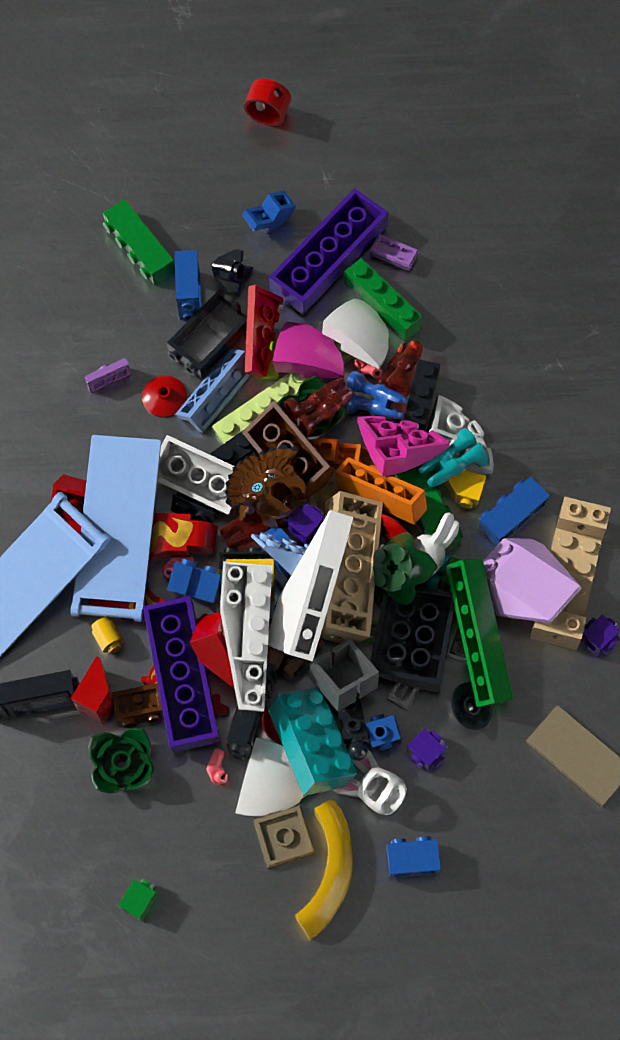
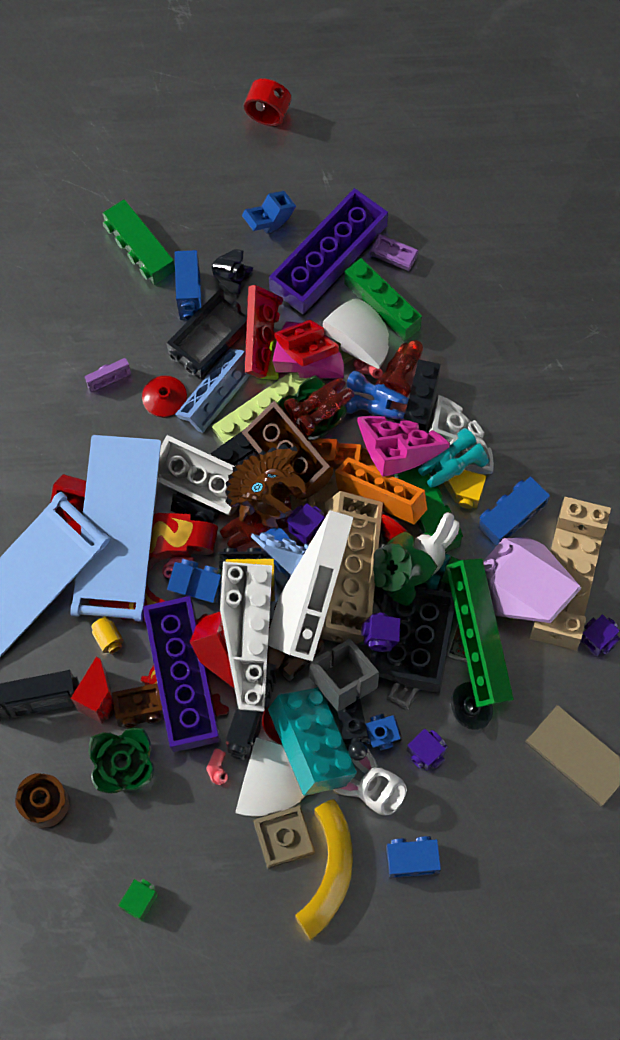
none -> reddish brown brick [15,773,69,829]
none -> red slope [275,320,339,367]
none -> dark purple brick [361,613,400,652]

